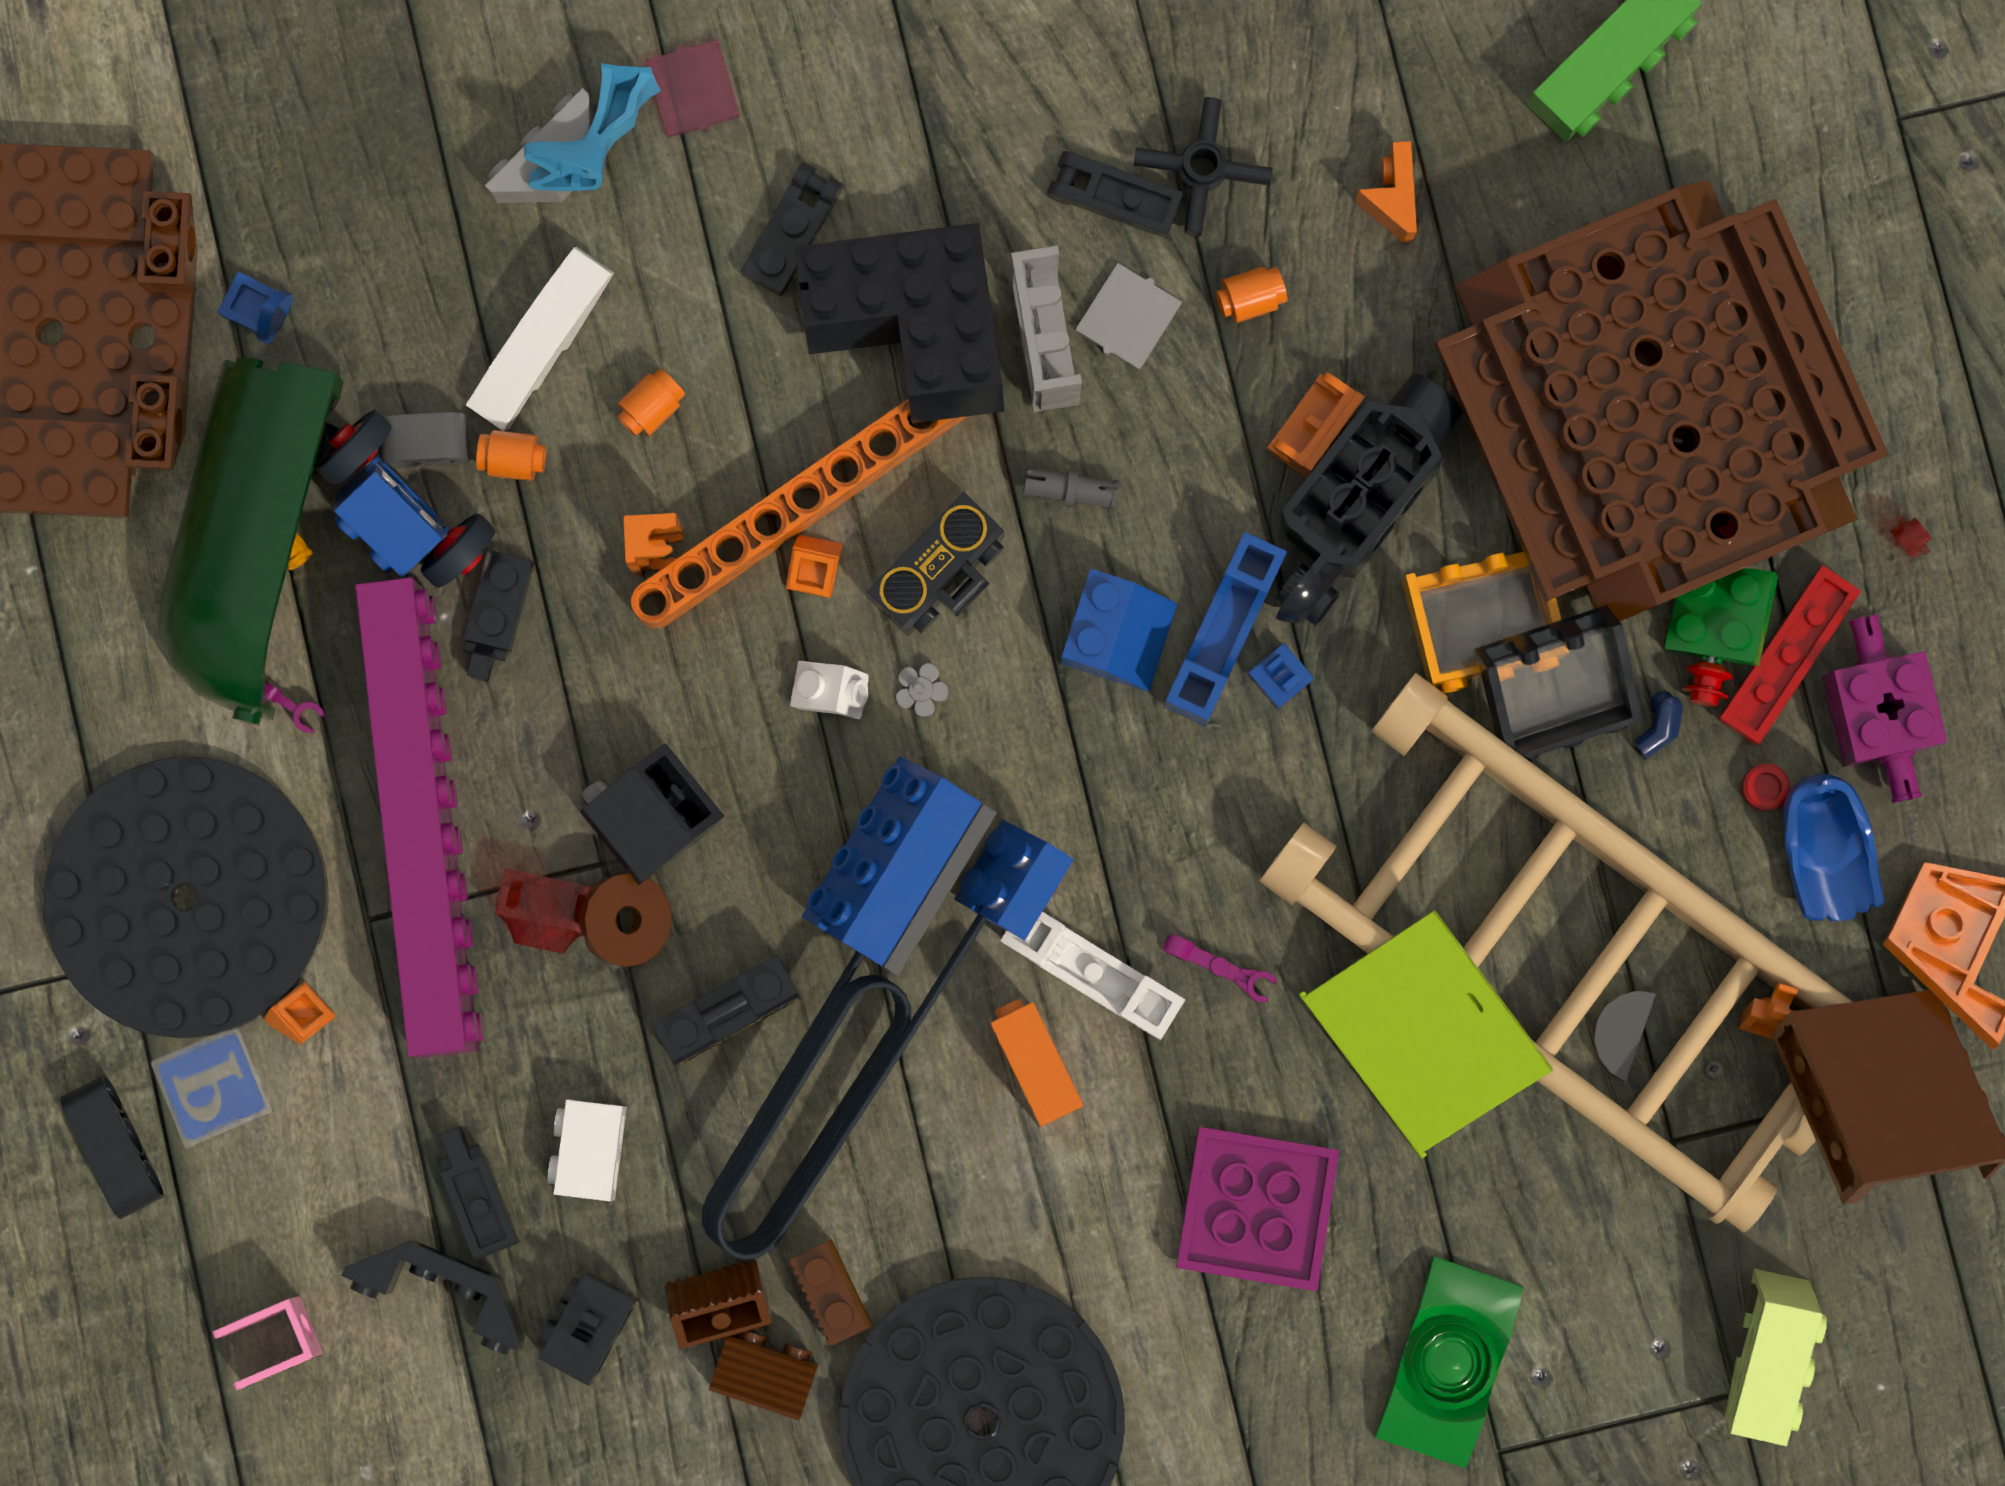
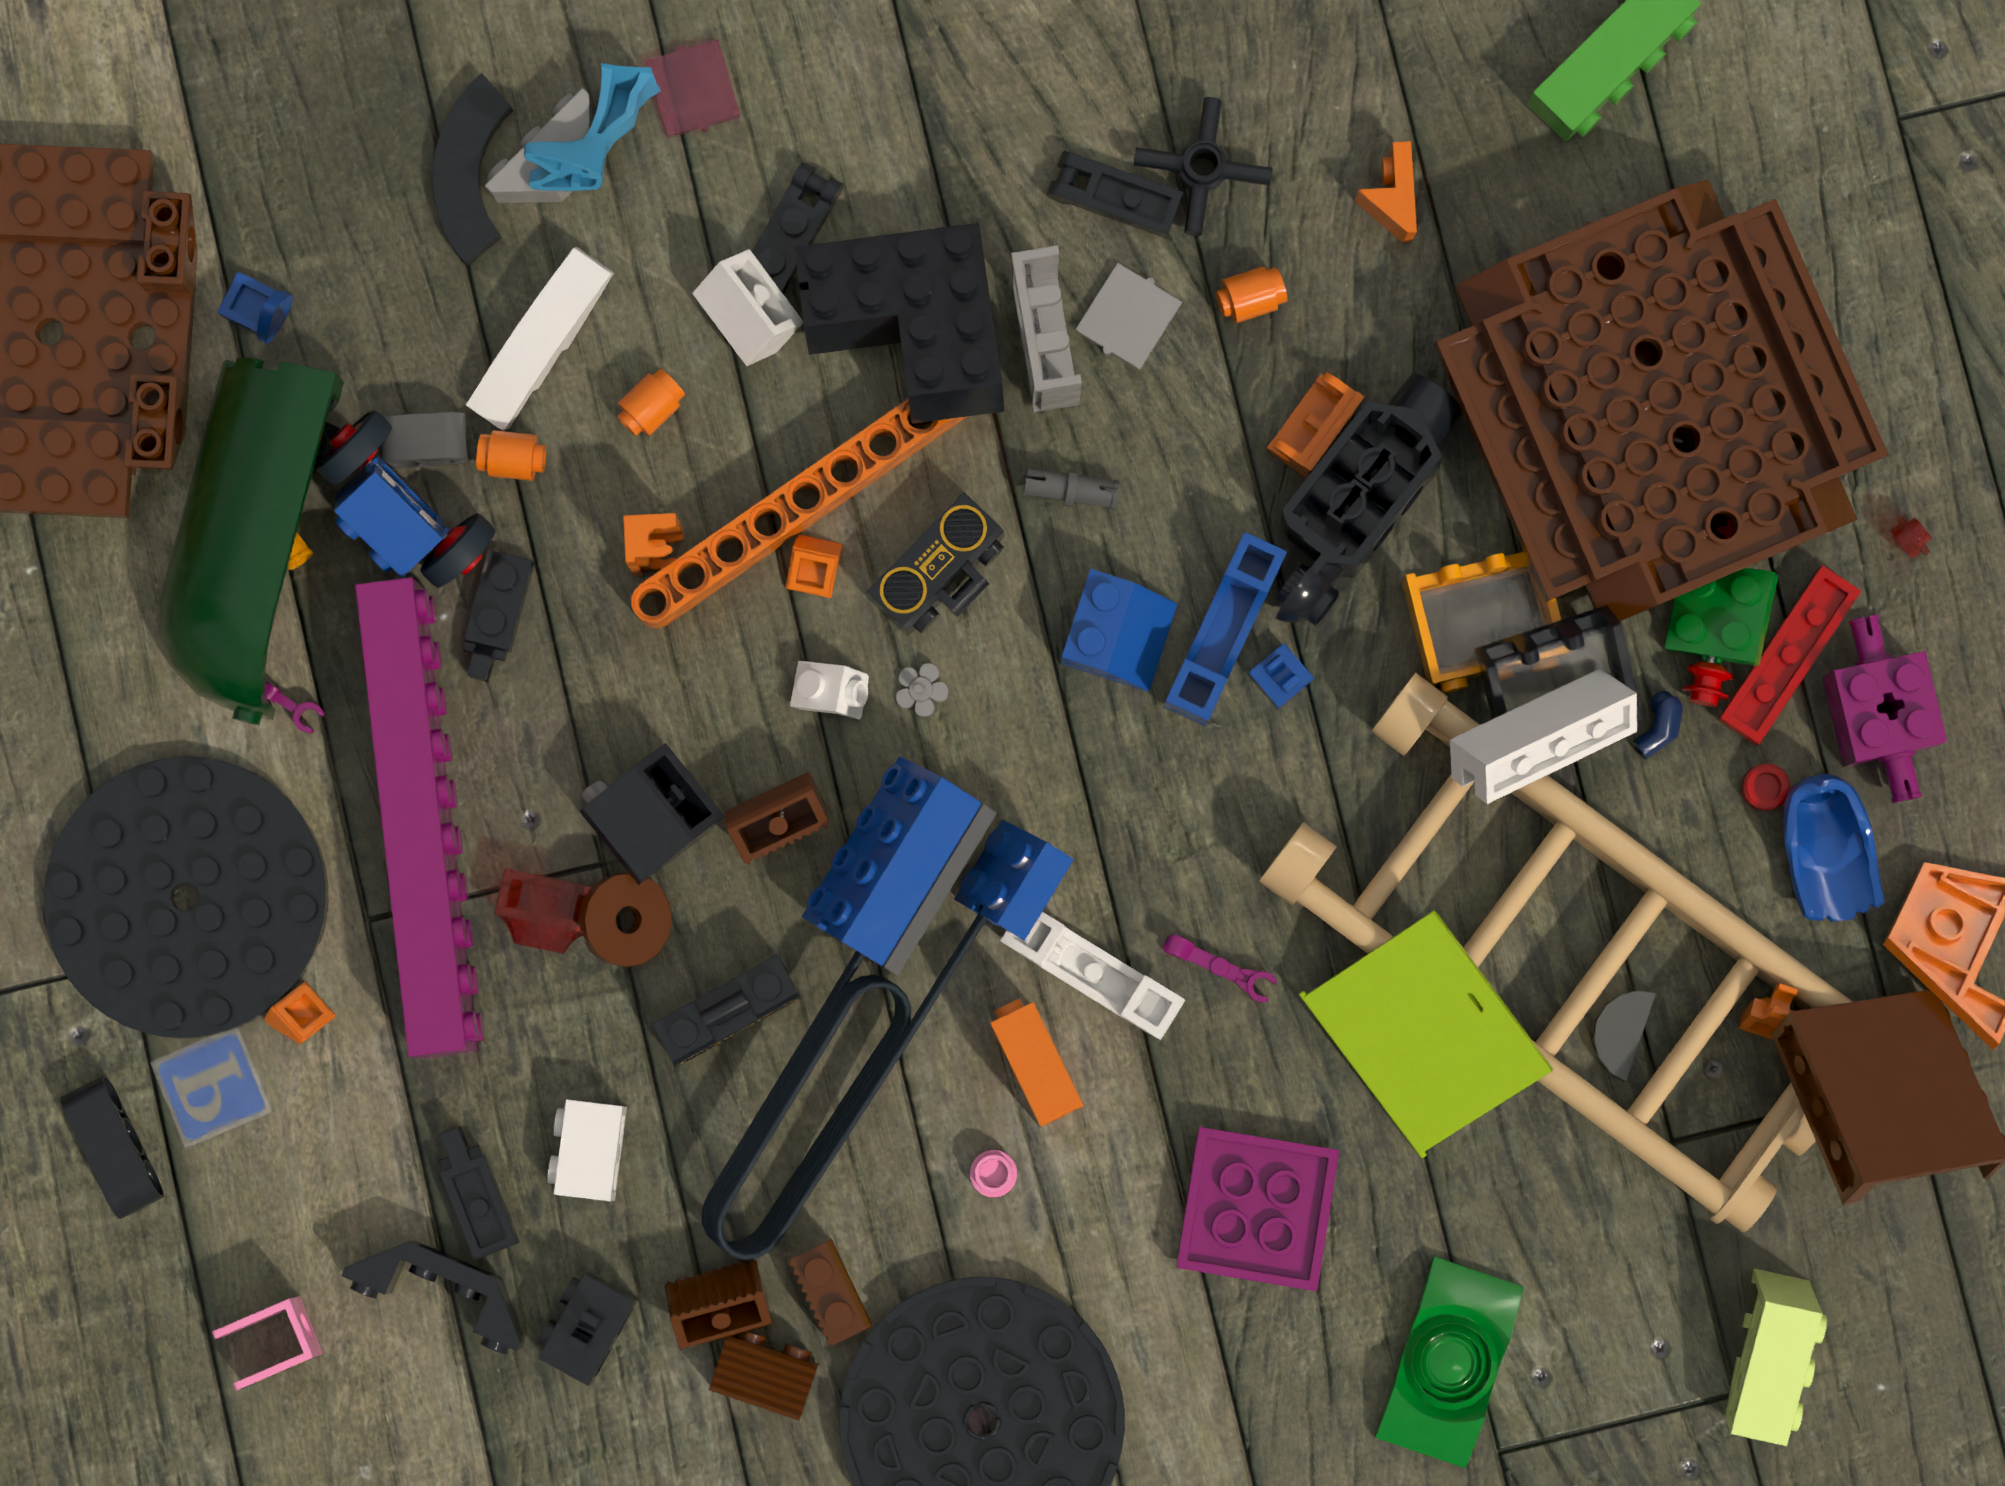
none -> black tile [433,73,513,267]
none -> white brick [692,249,804,366]
none -> reddish brown brick [724,772,829,864]
none -> bright pink plate [970,1150,1017,1197]
none -> white brick [1450,669,1637,804]

